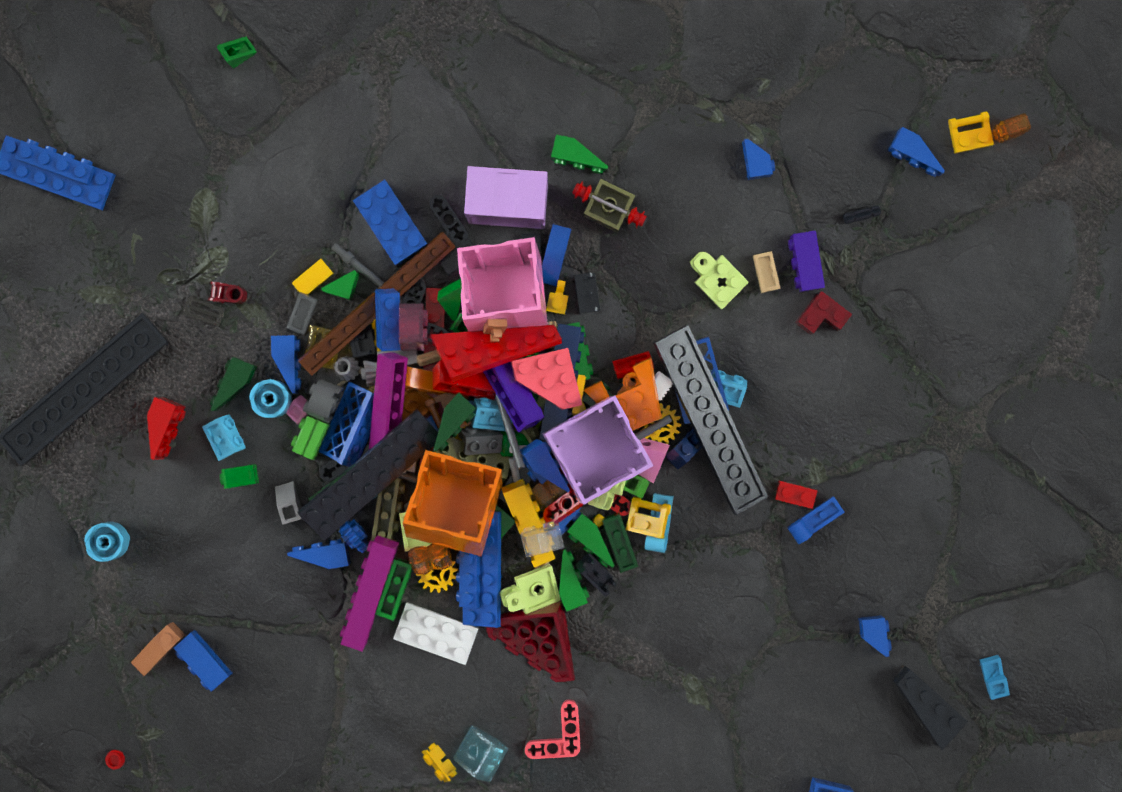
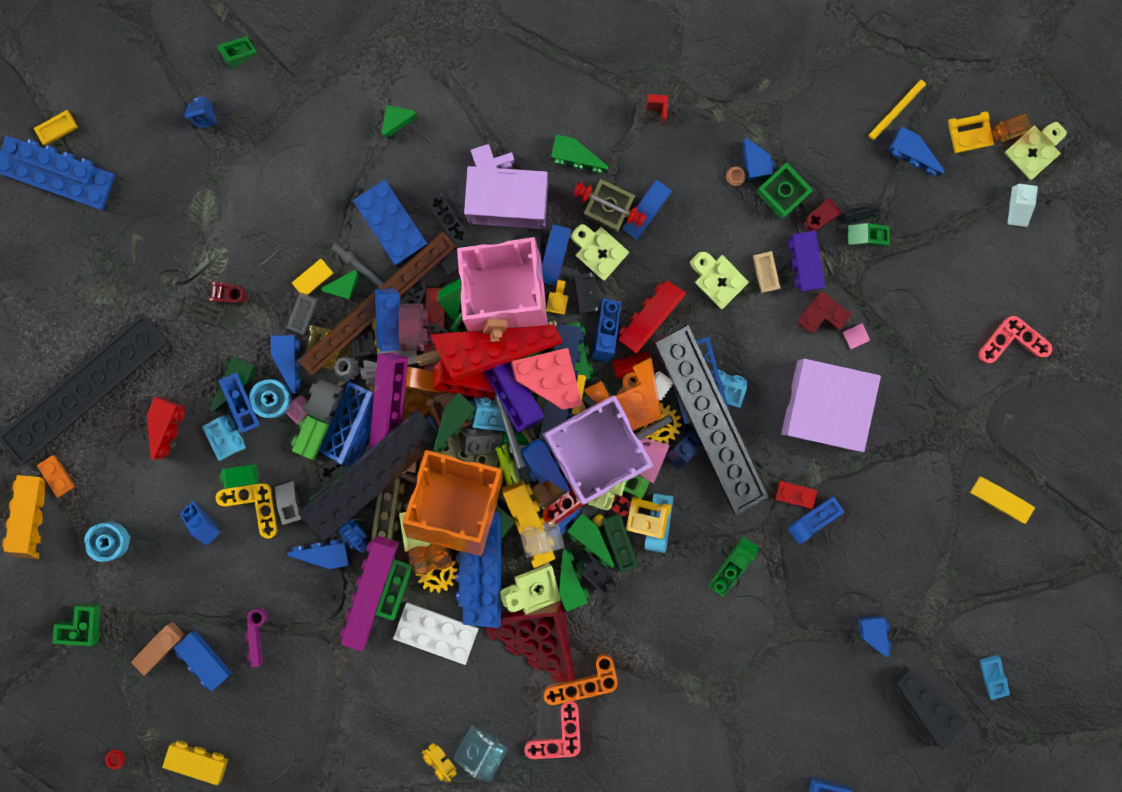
none -> light orange wedge [2,475,46,559]
none -> yellow tile [34,110,78,146]
none -> orange plate [37,455,75,498]
none -> green brick [53,604,101,646]
none -> yellow brick [162,741,229,785]
none -> blue slope [180,501,221,546]
none -> blue slope [184,97,217,129]
none -> yellow beam [216,483,278,539]
none -> blue slope [218,372,259,433]
none -> magenta plate [245,607,268,667]
none -> green slope [382,105,417,138]
none -> lavender brick [471,144,515,169]
none -> lime pin [495,444,519,485]
none -> orange beam [544,653,618,705]
none -> yellowish green plate [570,224,629,281]
none -> blue slope [591,298,621,363]
none -> red slope [617,280,686,355]
none -> blue slope [622,180,672,240]
none -> red panel [646,94,668,126]
none -> green slope [708,537,759,597]
none -> nougat plate [726,167,746,186]
none -> green brick [756,162,813,219]
none -> lavender tile [781,359,881,452]
none -> dark red piece [804,198,842,231]
none -> bright pink slope [842,323,870,349]
none -> green slope [847,223,890,246]
none -> yellow bar [868,80,926,140]
none -> yellow slope [970,476,1035,524]
none -> coral beam [979,316,1052,363]
none -> yellowish green plate [1004,122,1067,180]
none -> light aqua slope [1007,184,1038,227]

